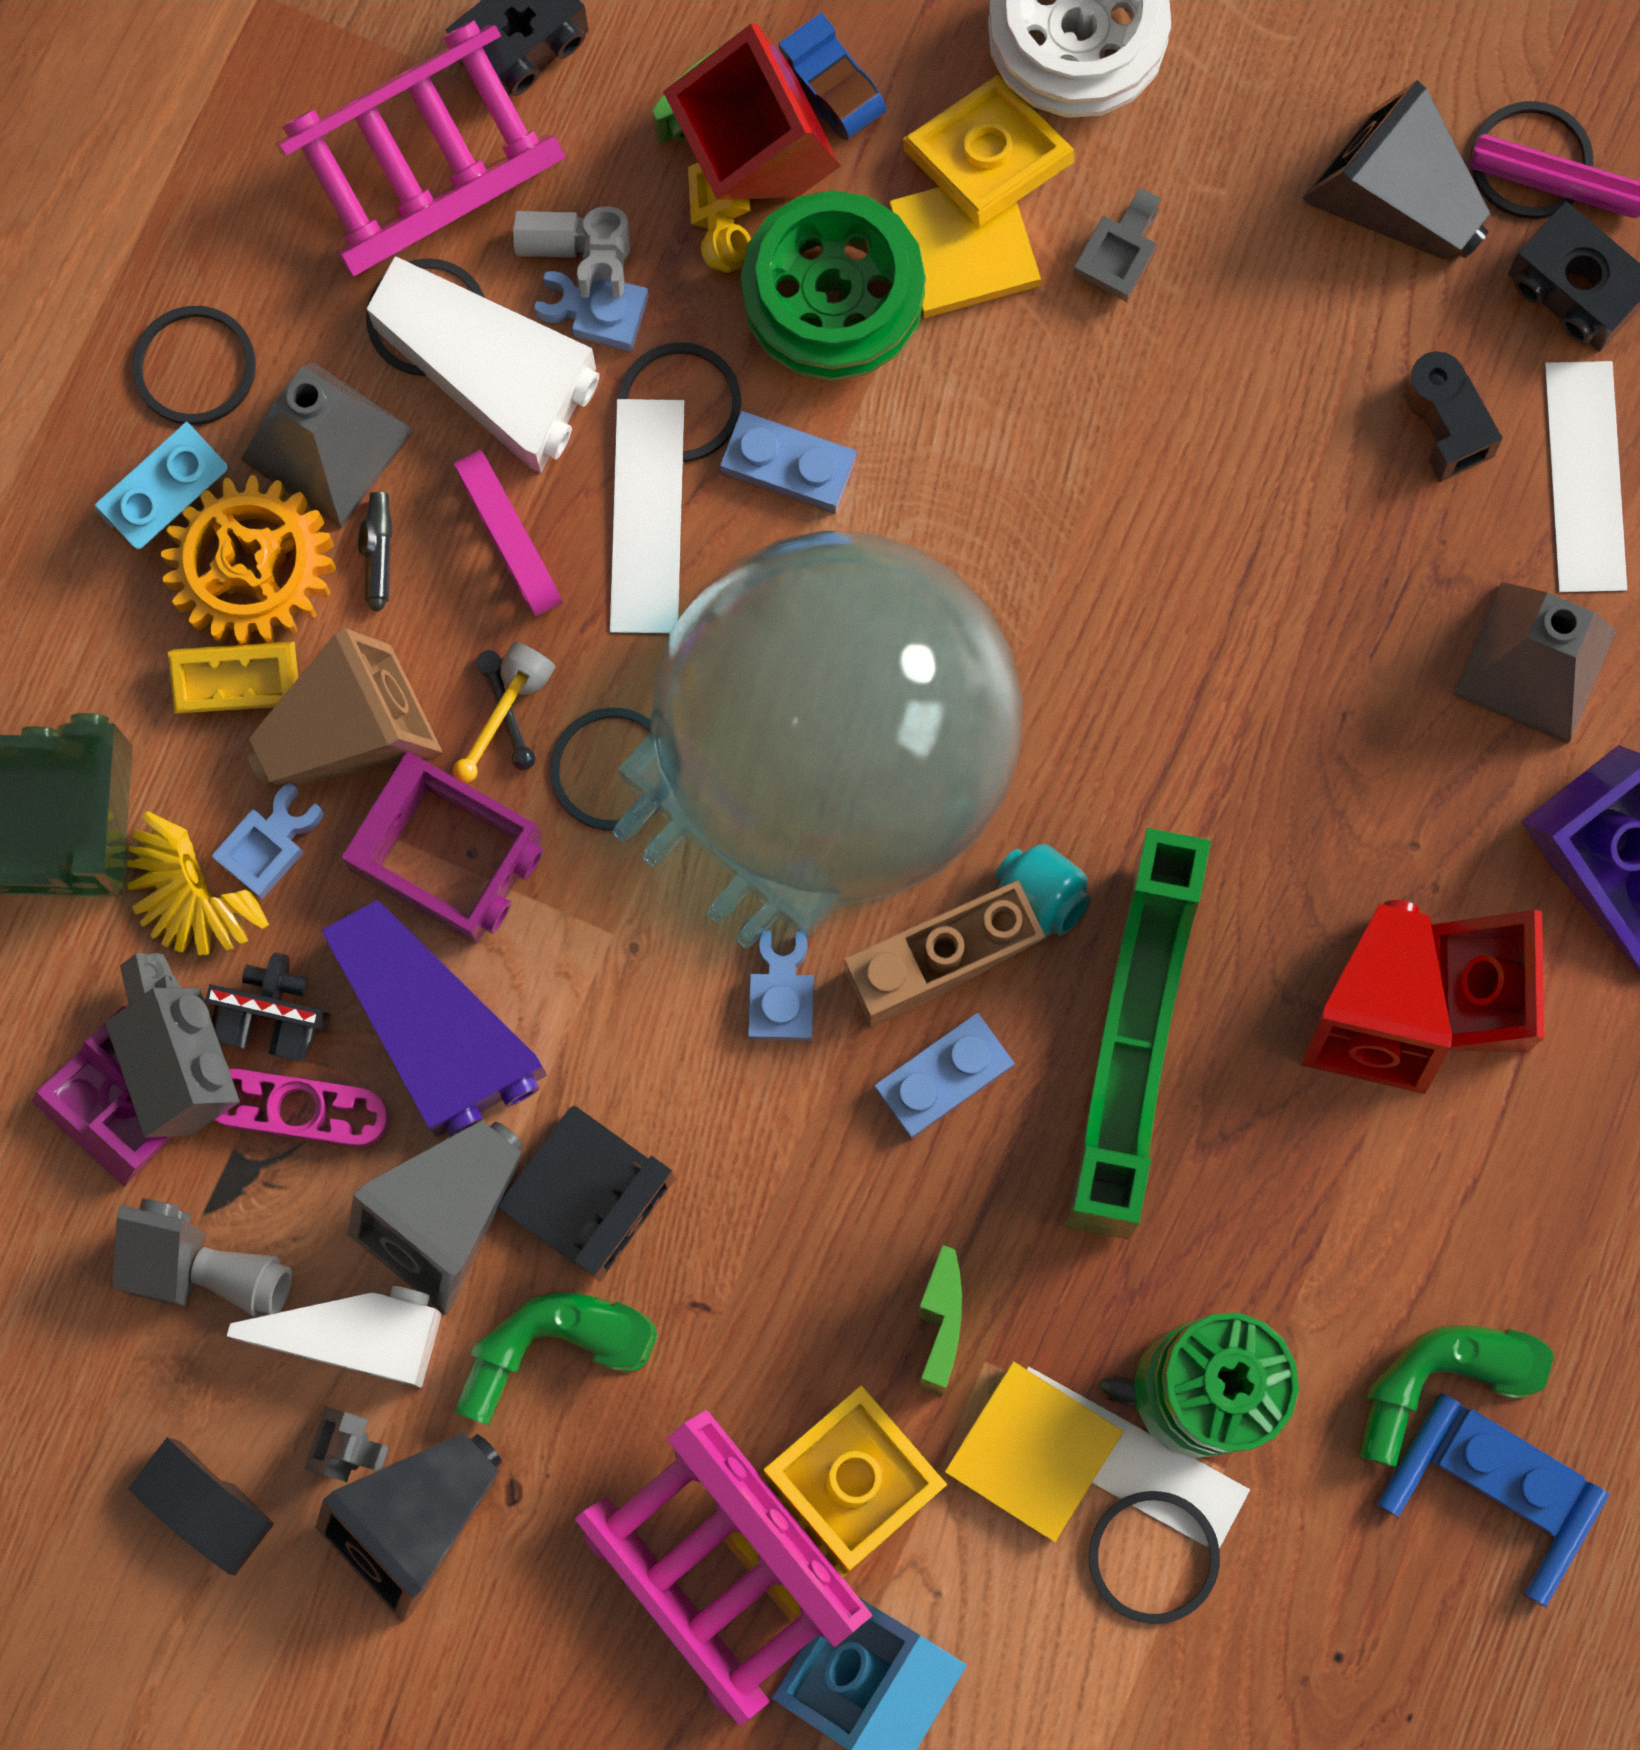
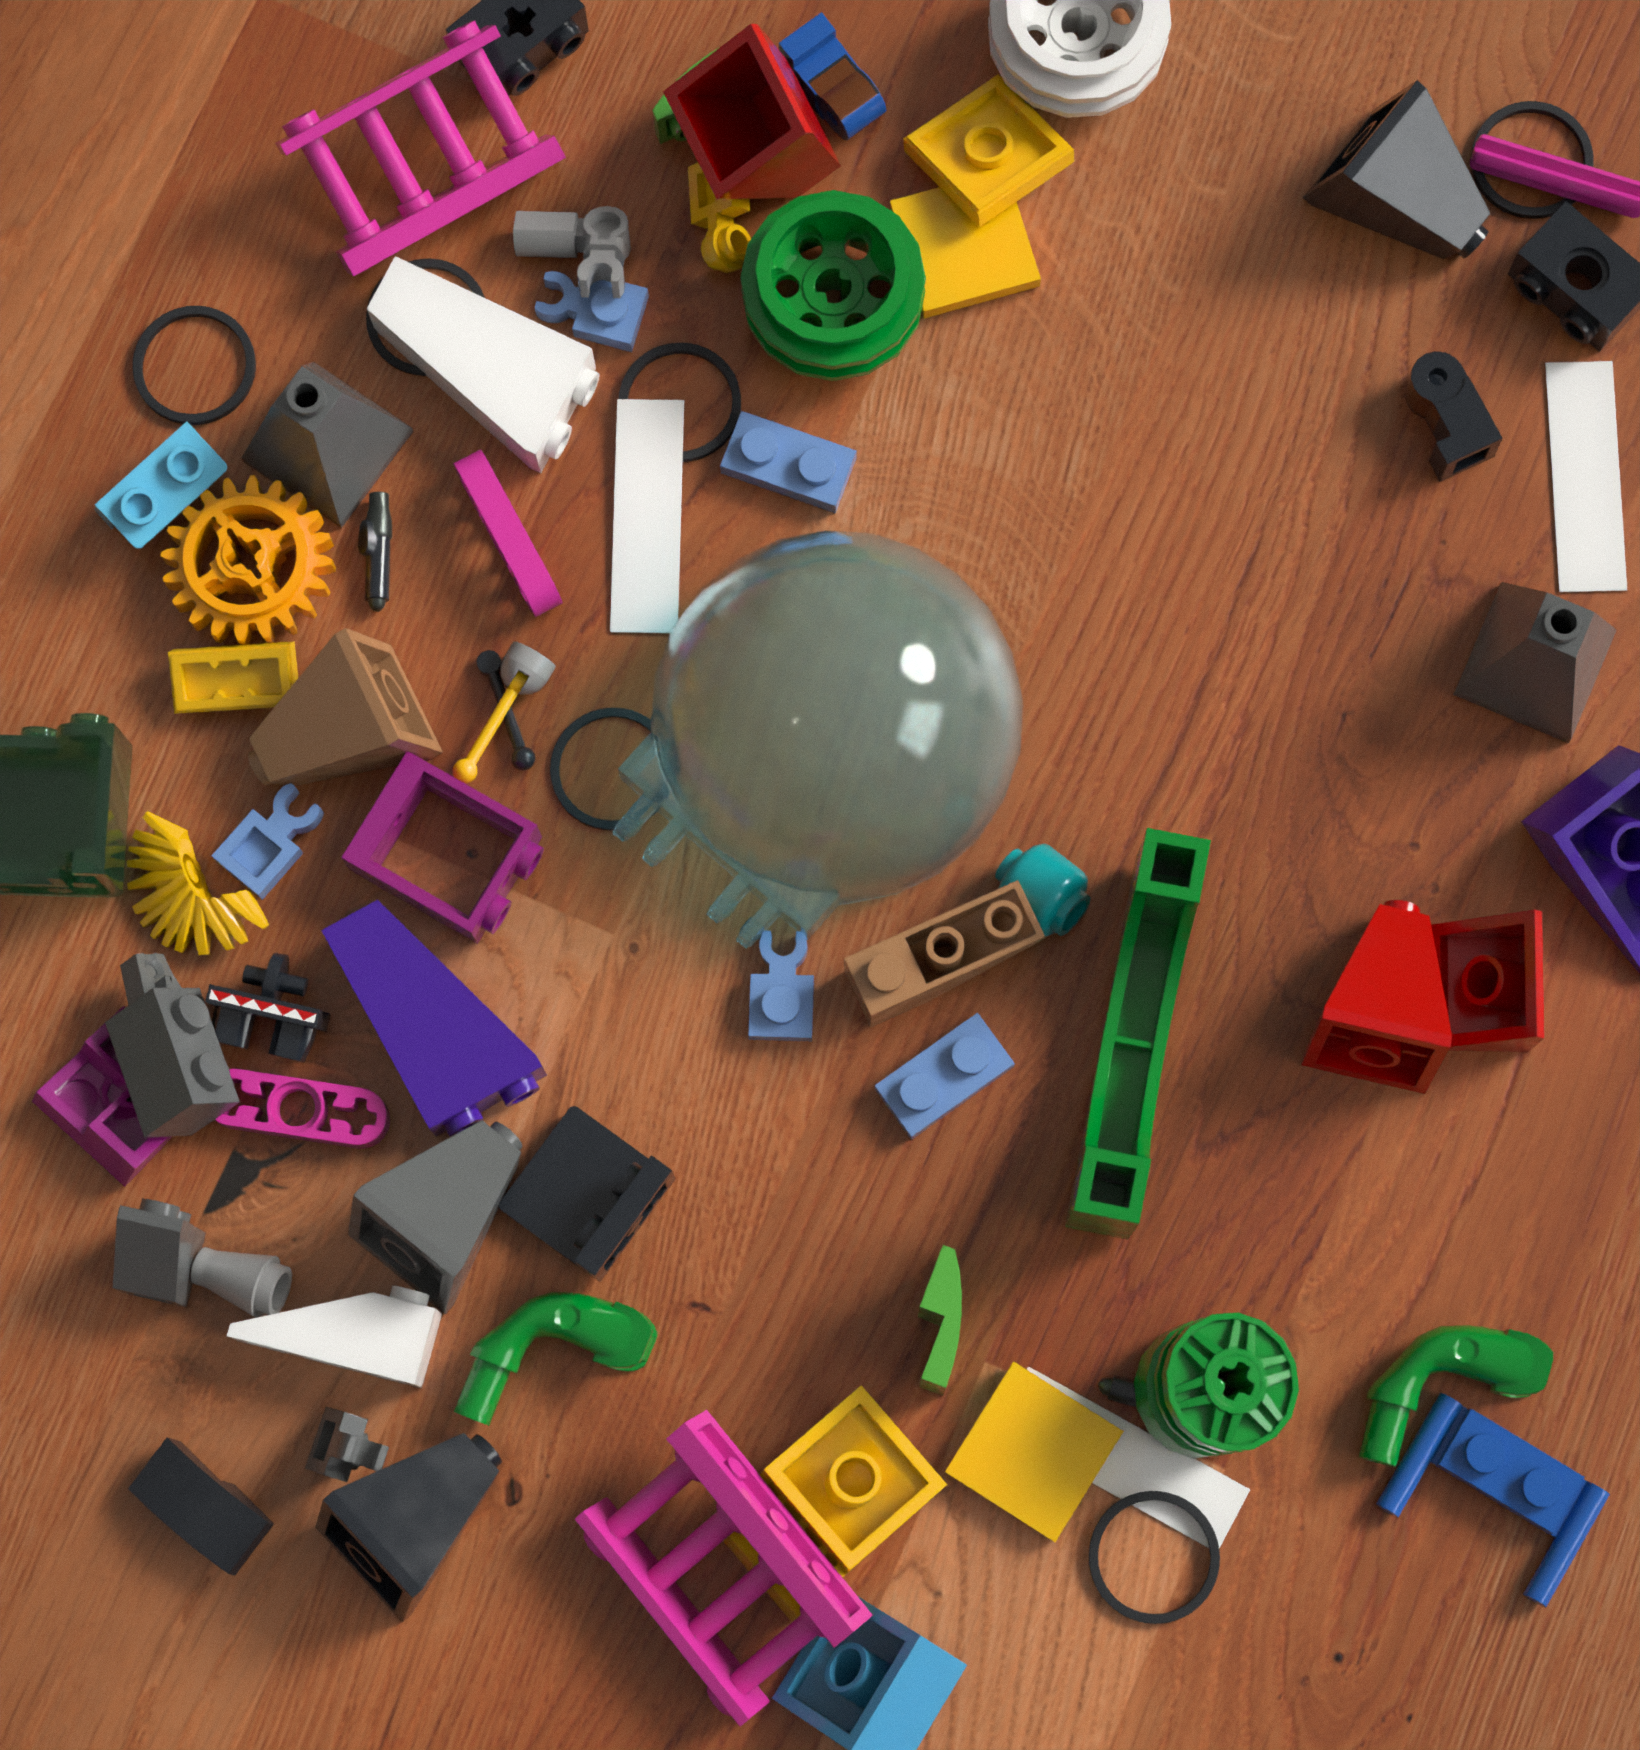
dark grey plate [1073,188,1161,302] -> none

